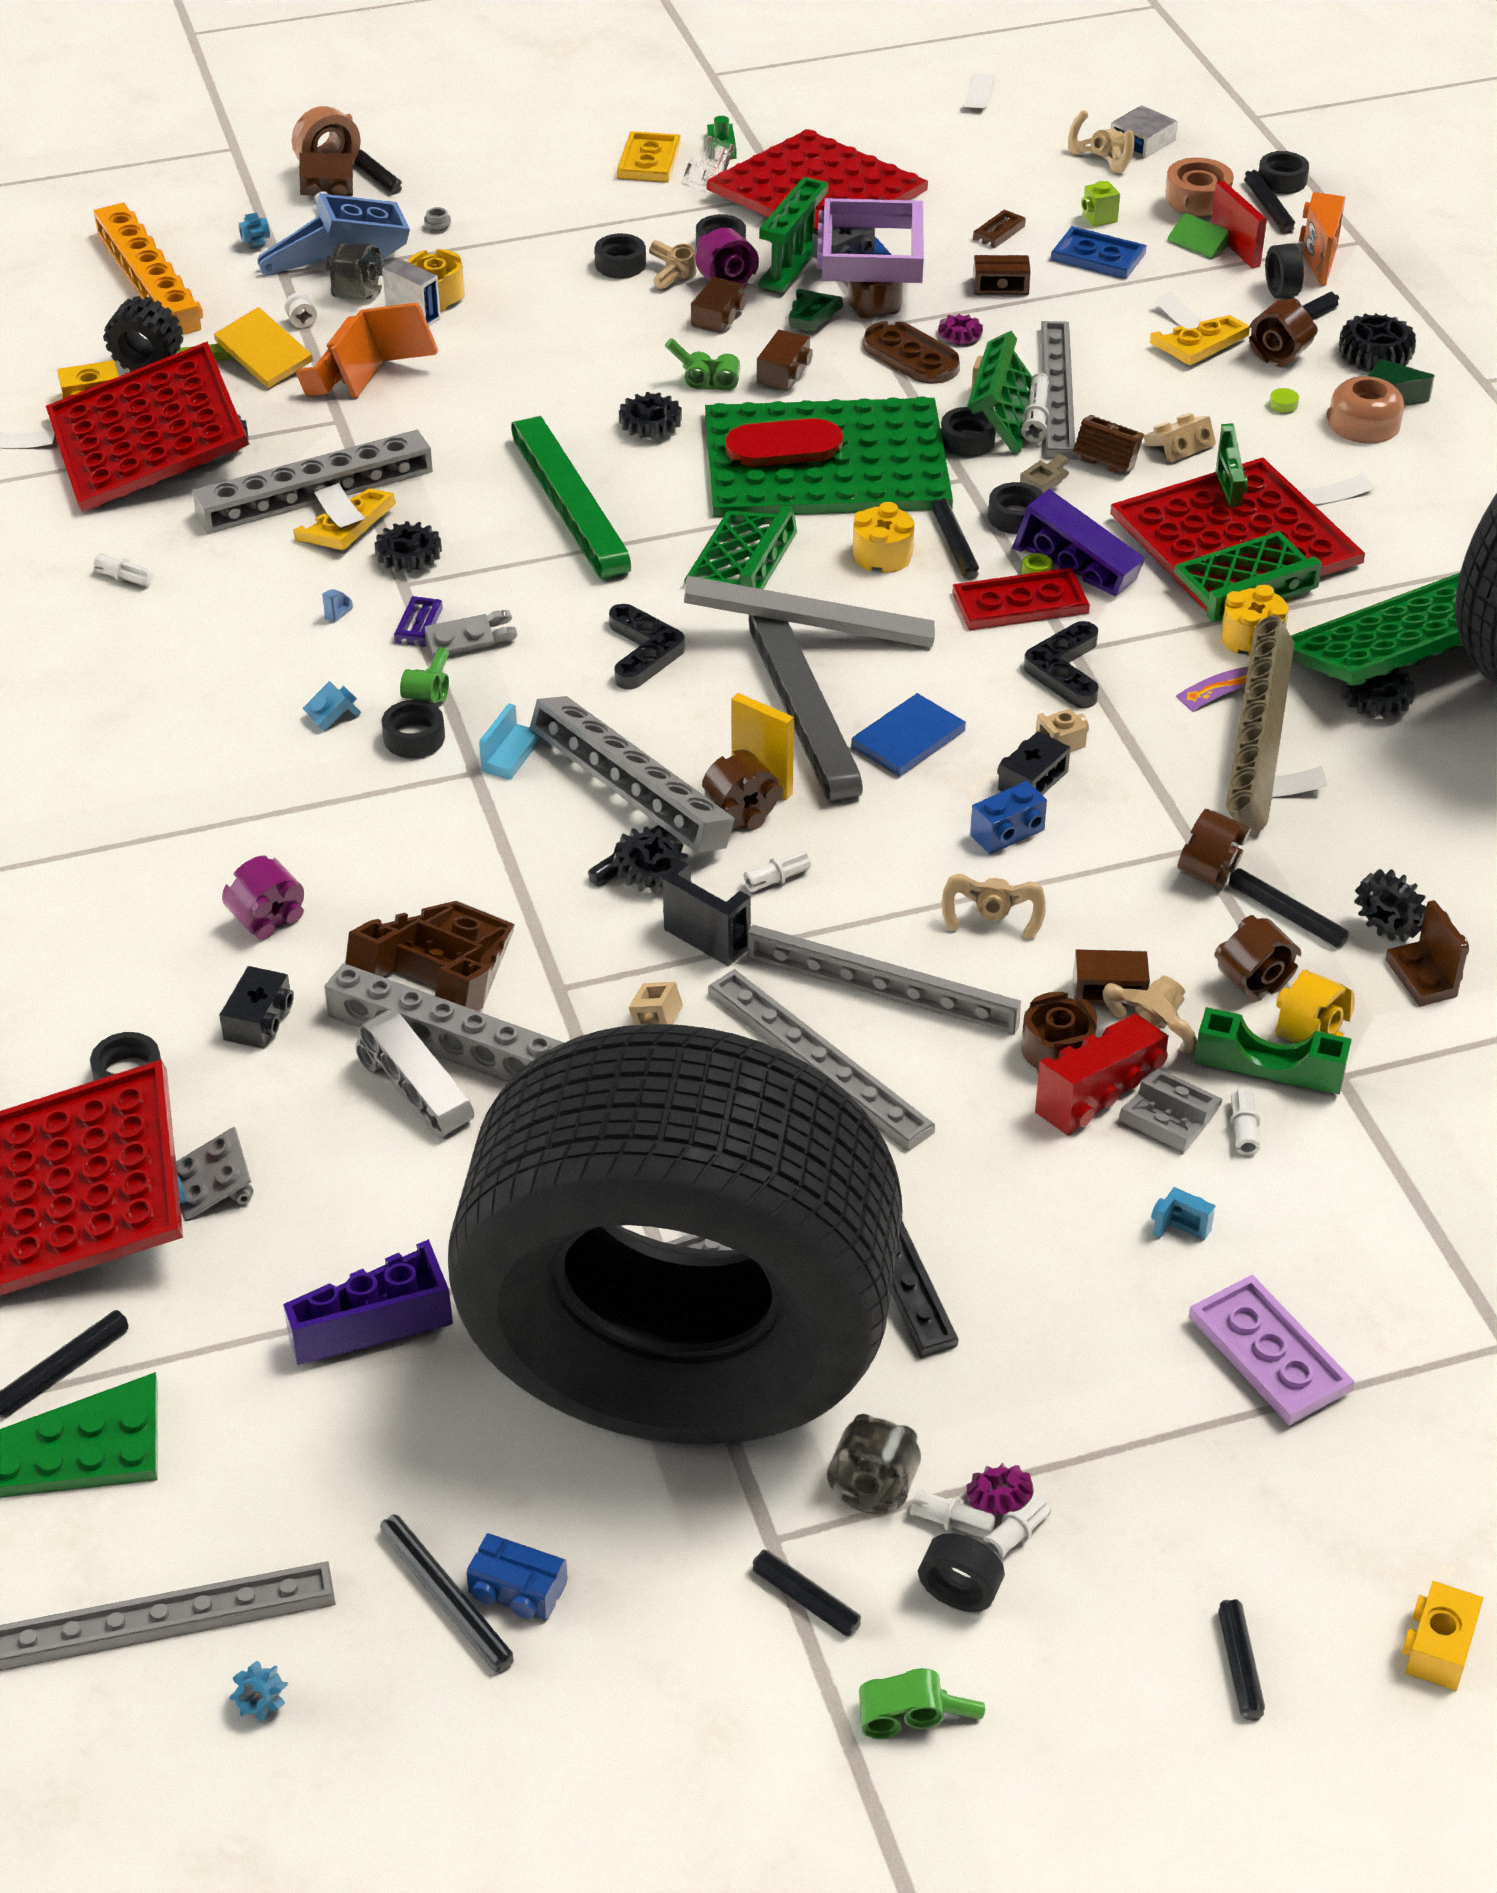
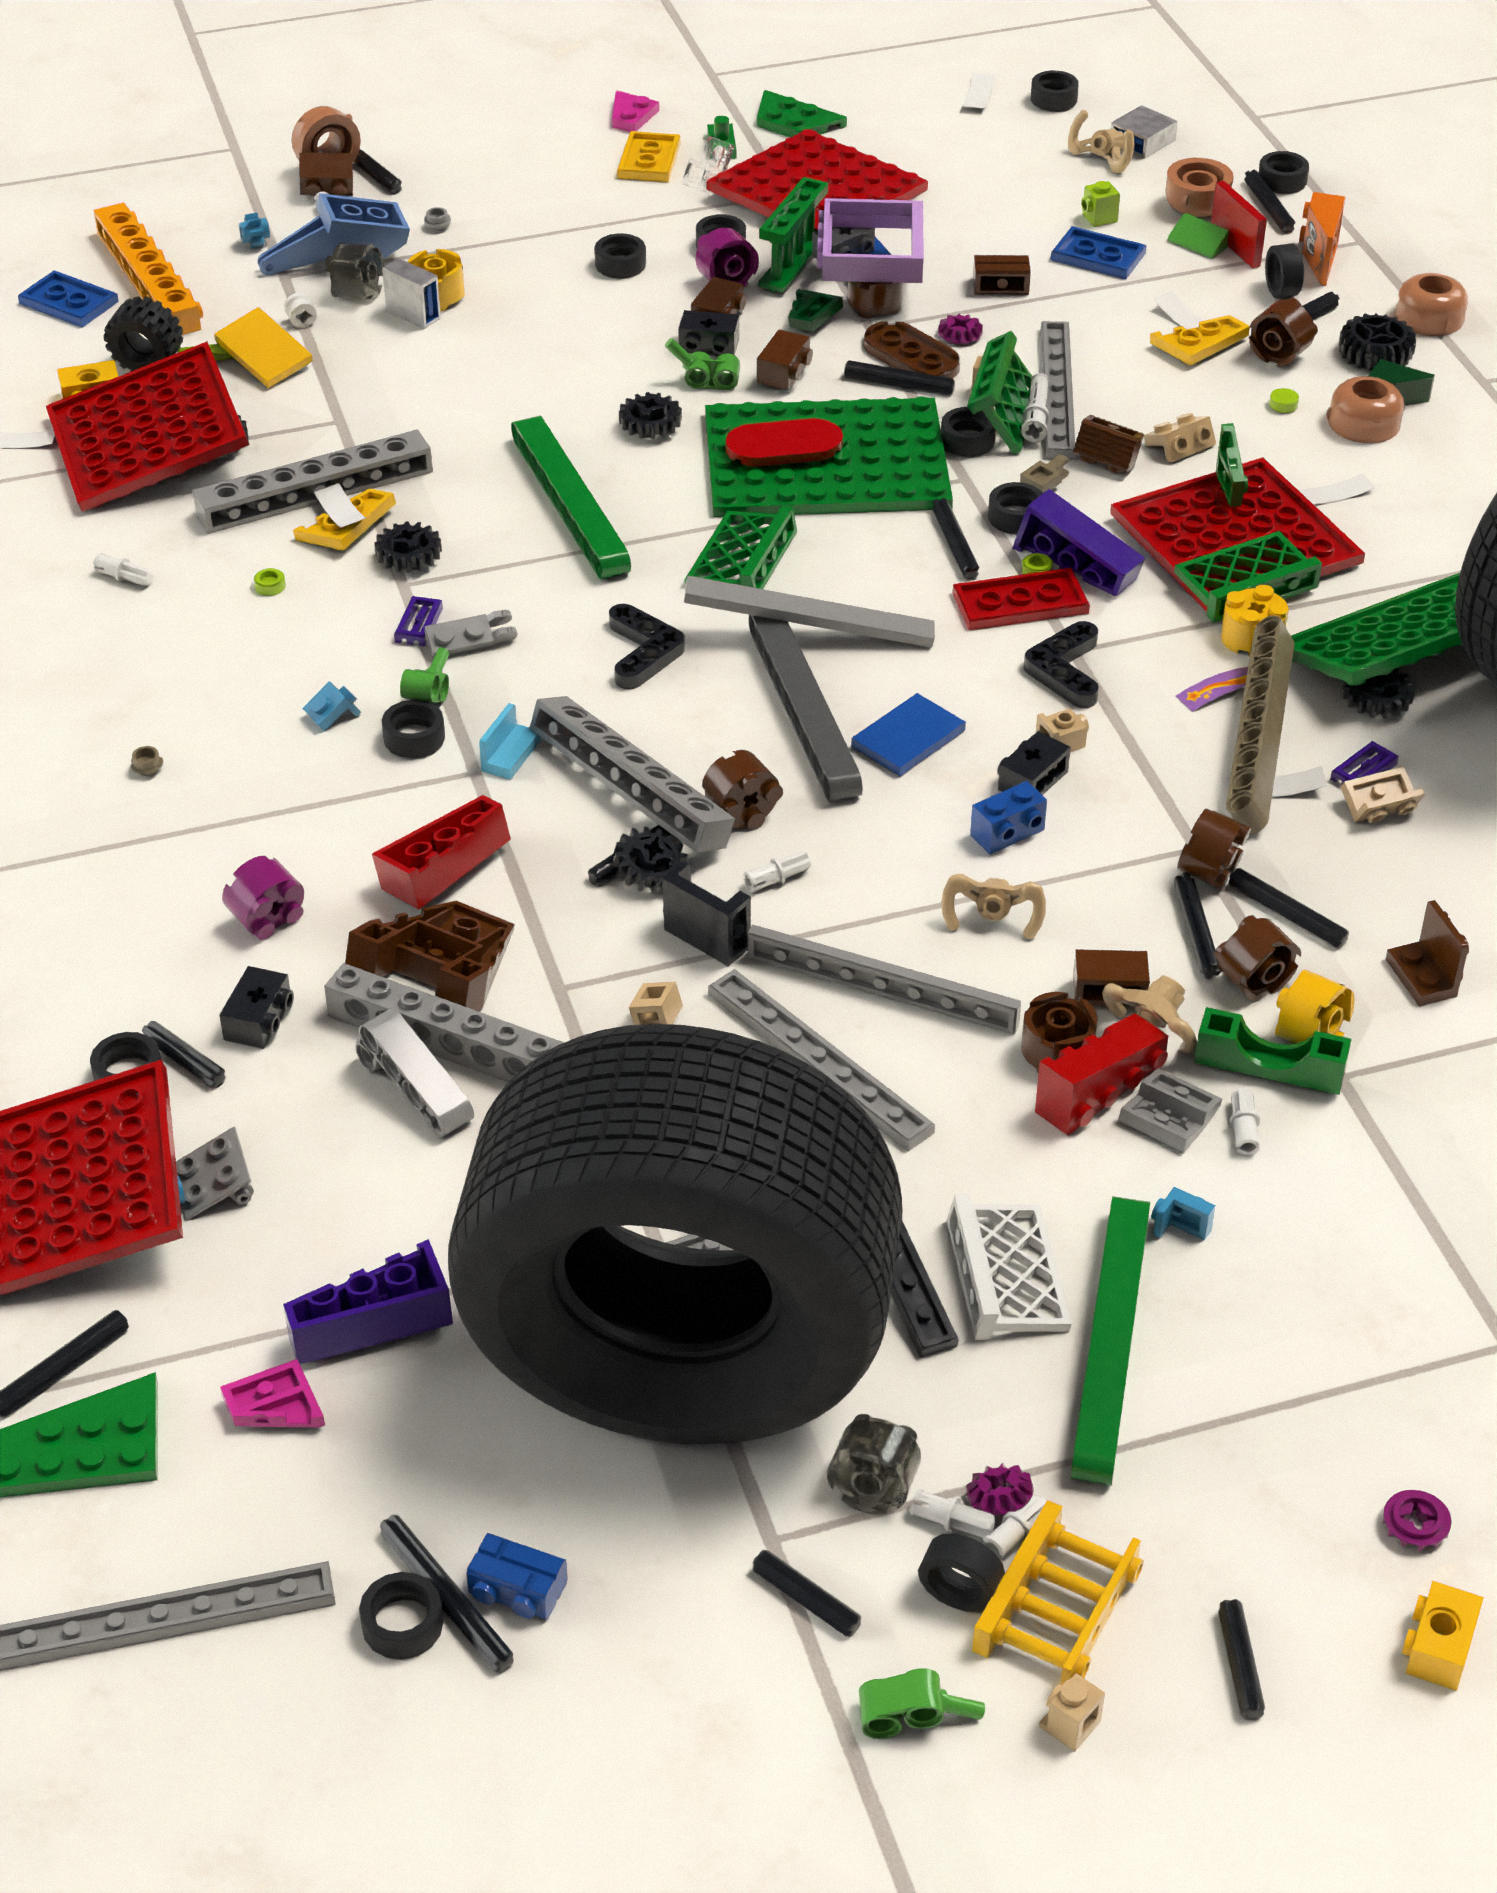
dark azure gear [229,1661,288,1721] -> none
orange piece [296,302,438,398] -> none
medium blue tile [322,589,353,623] -> none
tan axle [649,240,697,290] -> none
yellow tile [731,693,794,800] -> none
yellow brick [853,502,915,573] -> none
reddish brown tile [973,209,1026,248] -> none
lavender plate [1188,1274,1355,1425] -> none
black gear [1354,869,1426,942] -> none
none -> blue tile [18,270,119,328]
none -> dark tan plate [131,746,164,776]
none -> black axle [142,1021,226,1088]
none -> dark pink wing [220,1359,325,1428]
none -> lime tile [254,568,286,596]
none -> black tyre [359,1572,444,1660]
none -> red wedge [372,795,511,910]
none -> dark pink wing [612,90,660,132]
none -> black brick [678,310,739,356]
none -> green wing [757,90,847,138]
none -> black axle [844,360,955,395]
none -> white fence [946,1194,1072,1340]
none -> yellow fence [972,1500,1144,1684]
none -> black tyre [1030,70,1079,111]
none -> tan brick [1039,1673,1105,1751]
none -> green beam [1070,1196,1151,1485]
none -> black axle [1174,872,1221,979]
none -> dark purple tile [1330,741,1399,785]
none -> tan bracket [1340,766,1425,823]
none -> magenta gear [1382,1490,1452,1551]
none -> nougat piece [1395,273,1468,336]

